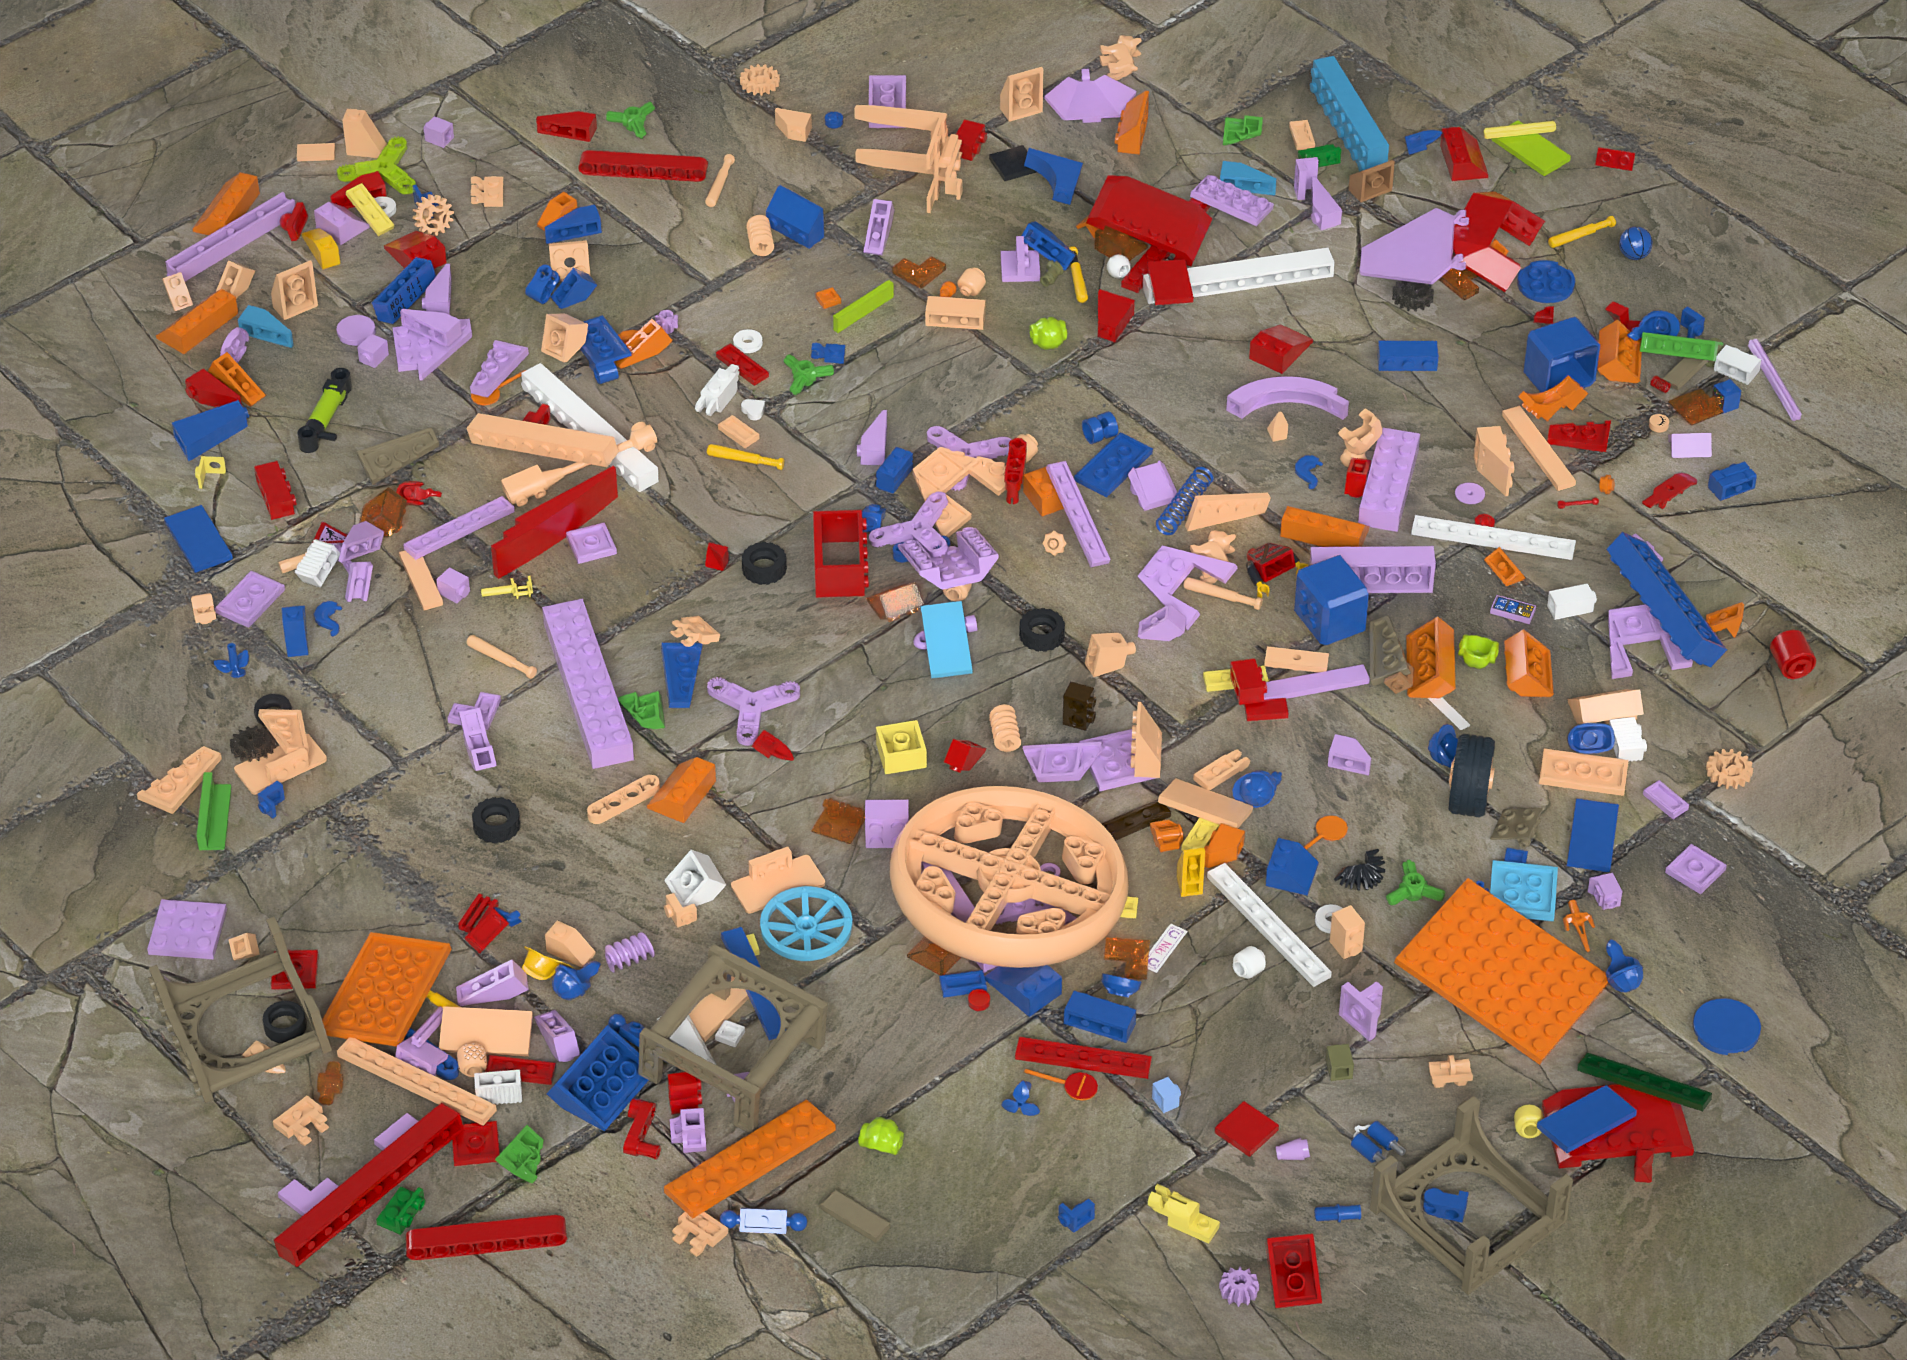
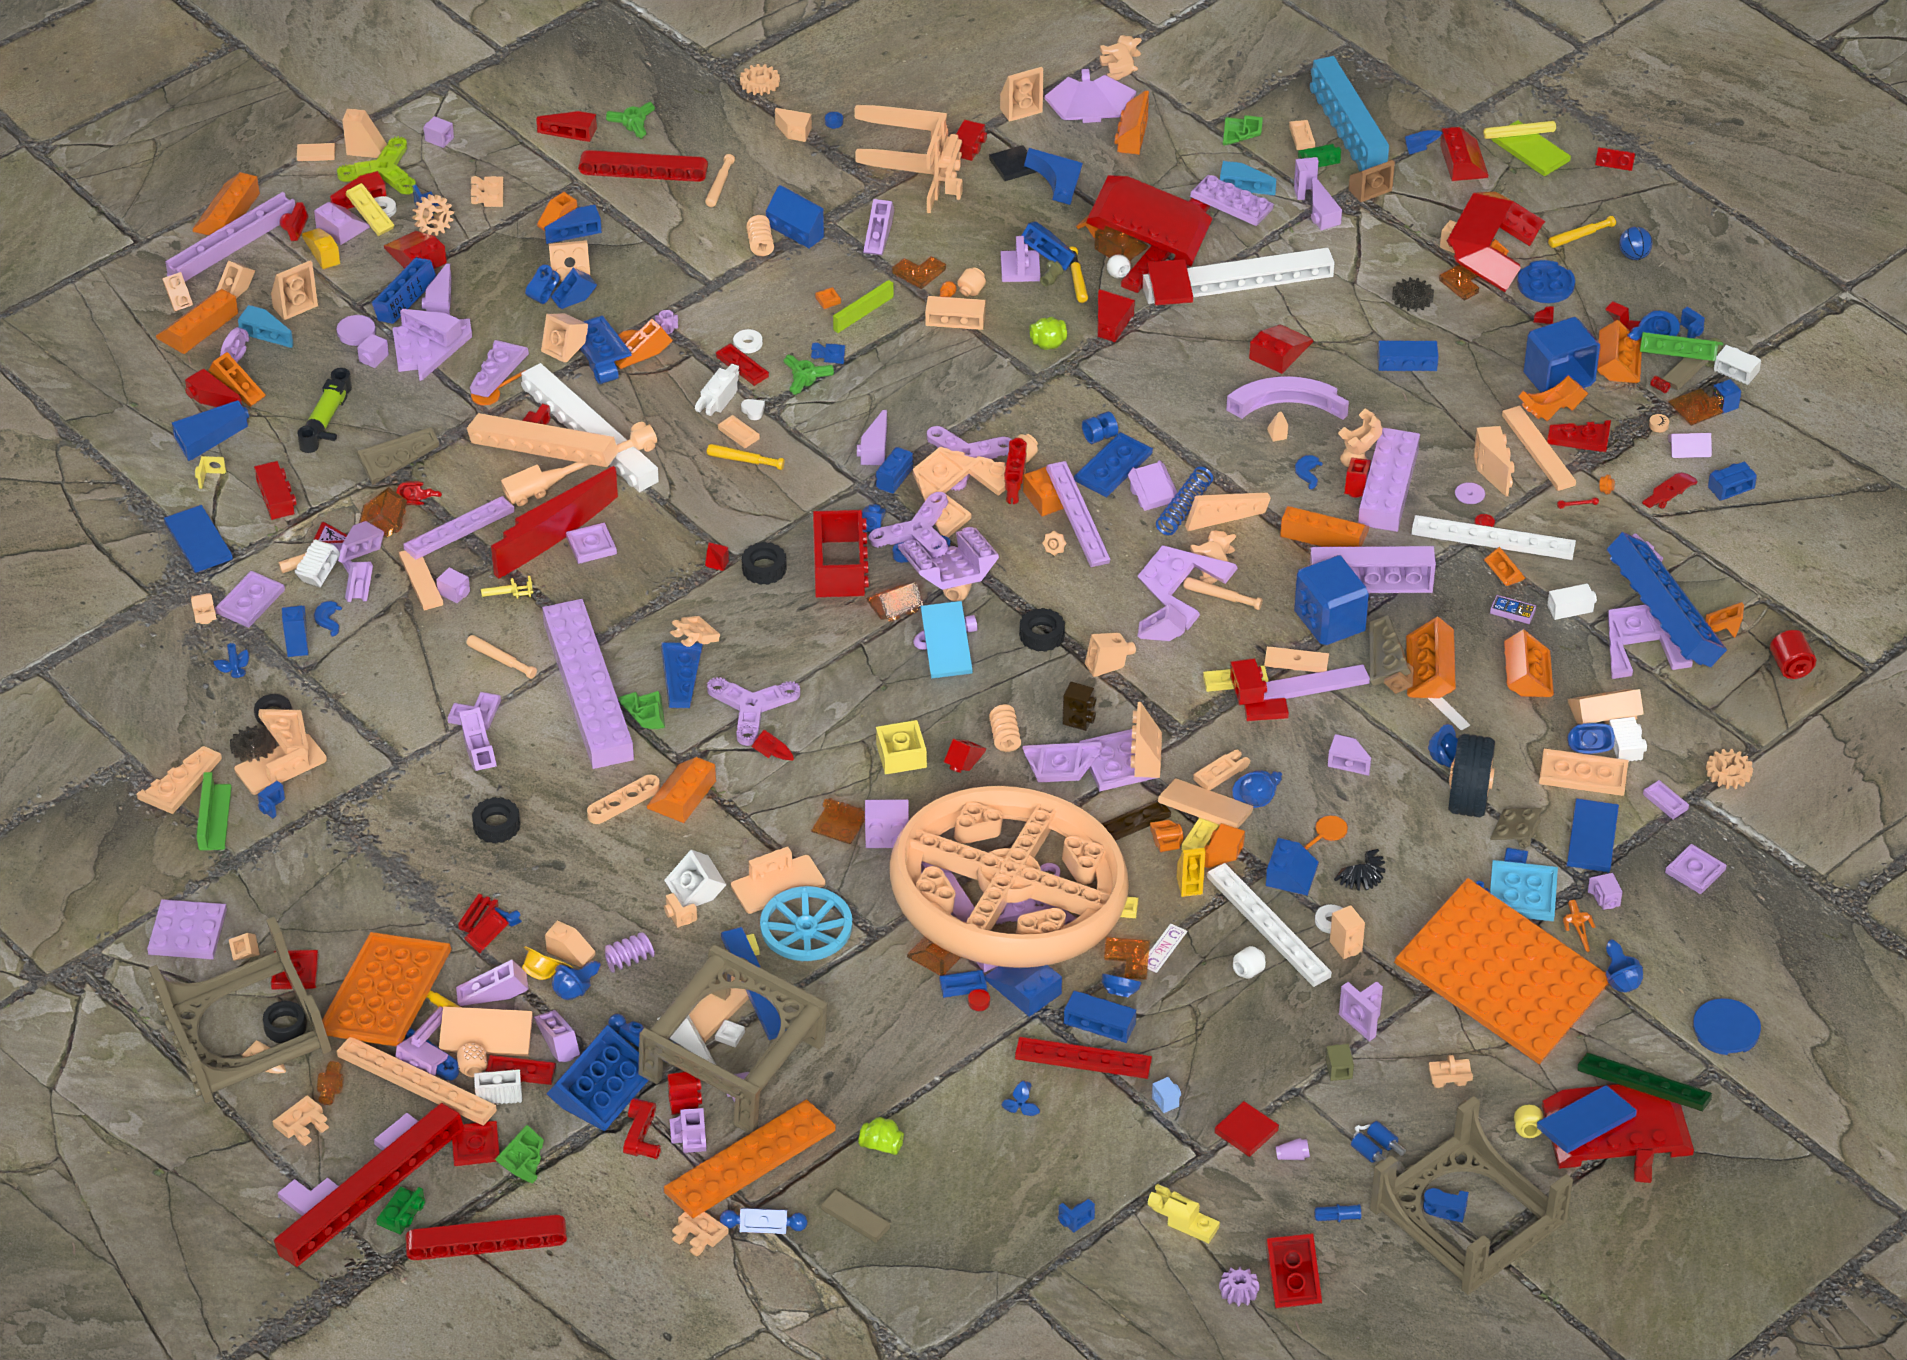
lavender brick [869,75,906,128] -> none
red piece [1024,1069,1098,1101] -> none
torso [1246,543,1308,598] -> none
lavender flag [1360,208,1469,284] -> none
bright green bush [1386,860,1445,905] -> none
lime hair [1458,634,1499,669] -> none
lavender axle [1748,339,1802,421] -> none

